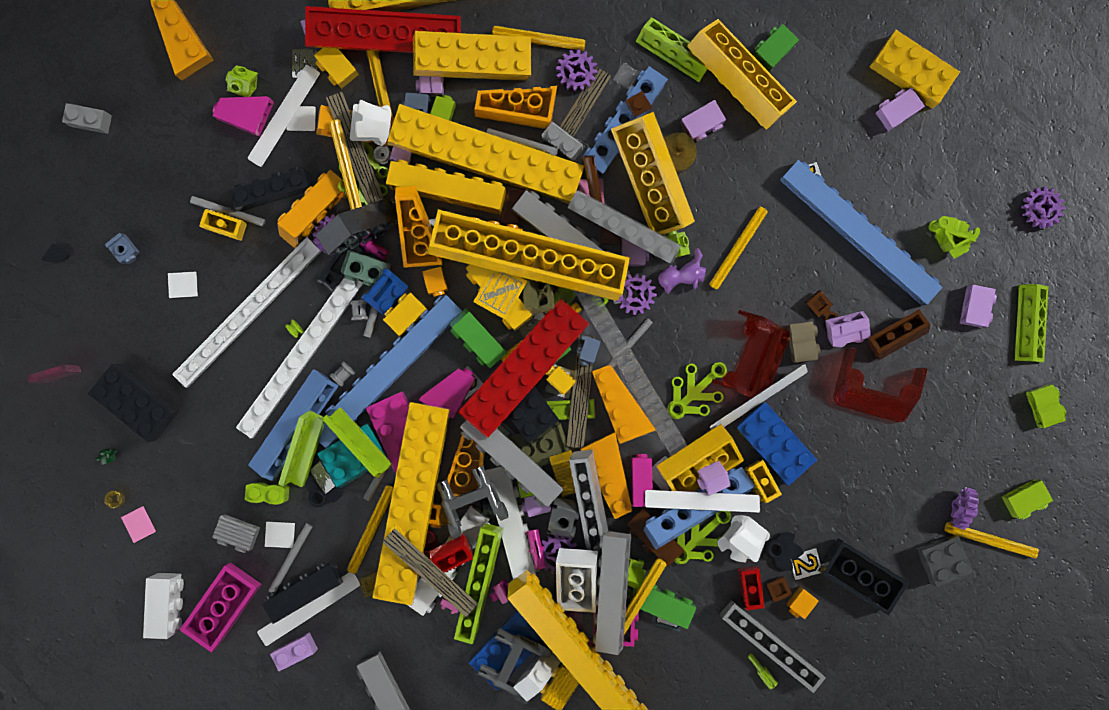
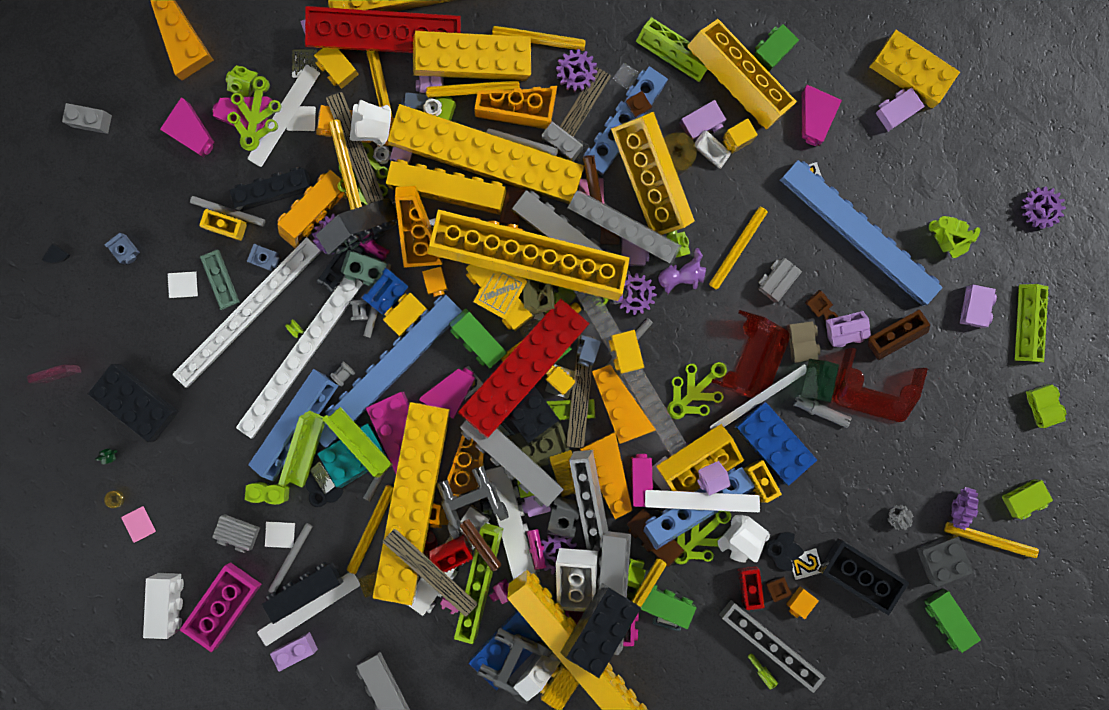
none -> dark pink slope [160,97,214,158]
none -> sand green tile [200,250,240,310]
none -> lime plant [227,76,282,151]
none -> sand blue brick [247,244,280,272]
none -> white plate [423,98,442,116]
none -> yellow axle [426,81,520,97]
none -> reddish brown axle [460,519,501,571]
none -> black brick [560,583,641,678]
none -> yellow brick [608,330,644,374]
none -> white tile [693,130,731,169]
none -> yellow brick [722,119,758,154]
none -> light grey brick [758,258,802,303]
none -> light grey pin [794,395,852,428]
none -> clear green slope [801,359,840,404]
none -> dark pink slope [802,85,842,146]
none -> light grey gear [887,505,914,531]
none -> bright green brick [924,588,981,653]

